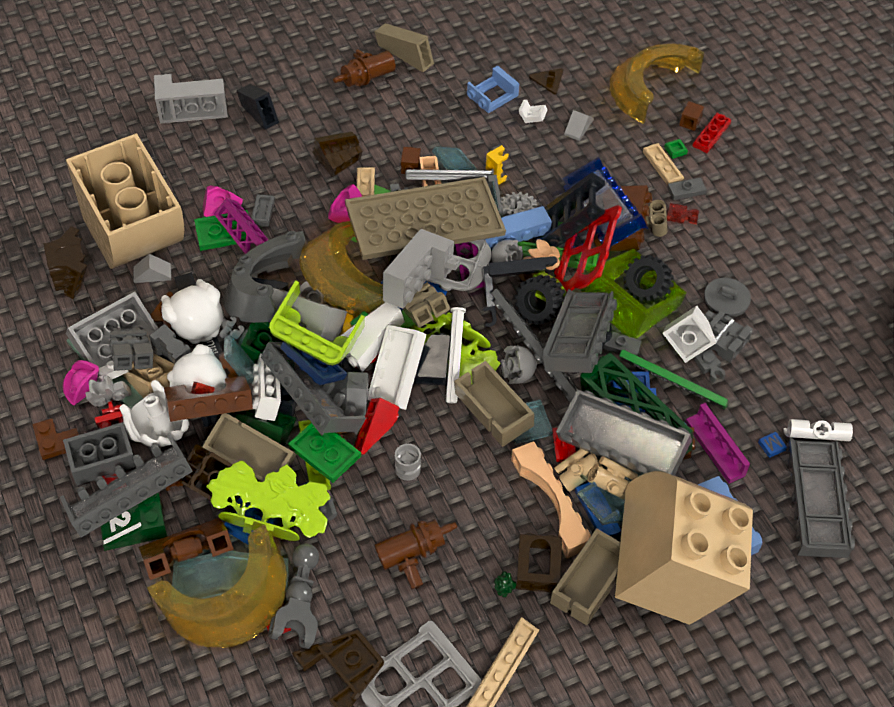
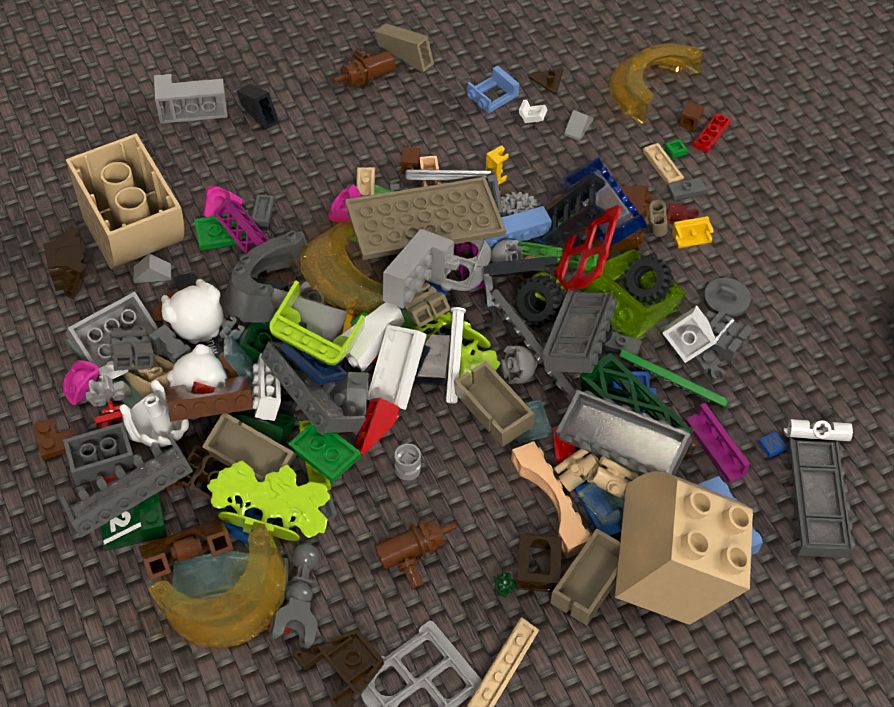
dark brown slope [312,131,363,177] -> none
clear light blue tile [432,147,477,170] -> none
light nougat plate [528,239,560,270] -> none
none -> yellow hinge [672,216,713,248]

